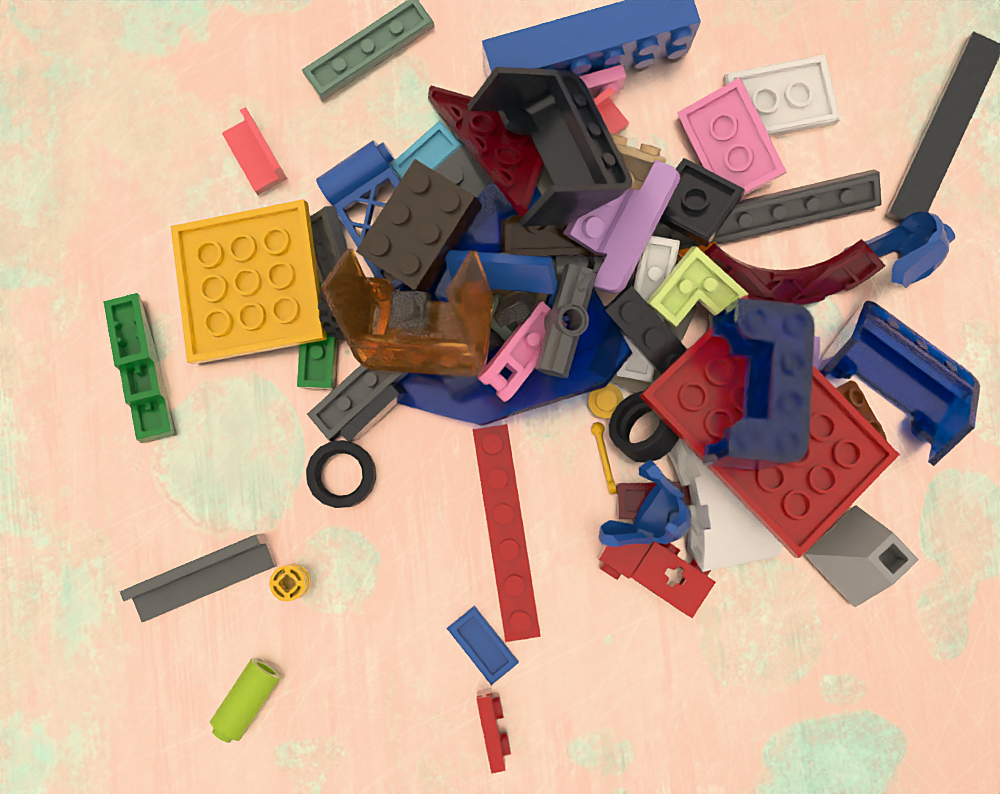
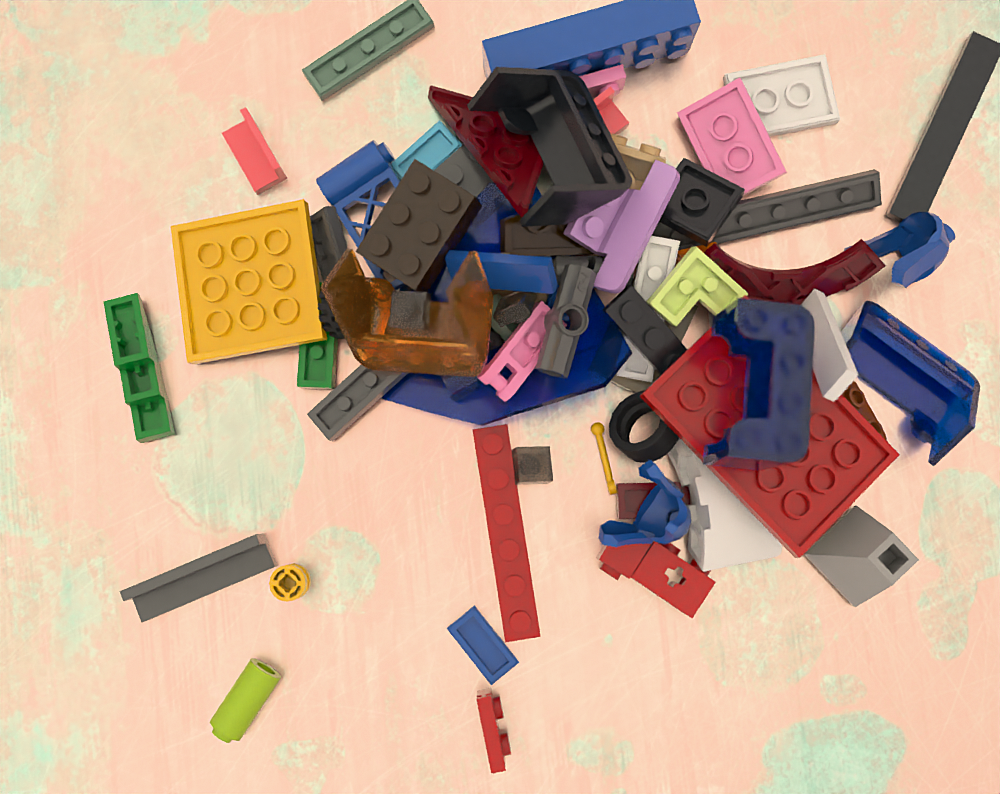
black tyre [306,440,376,508] -> none
black tile [340,383,408,442] -> none
yellow plate [588,383,624,419] -> none
none -> clear smoke plate [512,446,553,485]
none -> white tile [793,289,858,402]

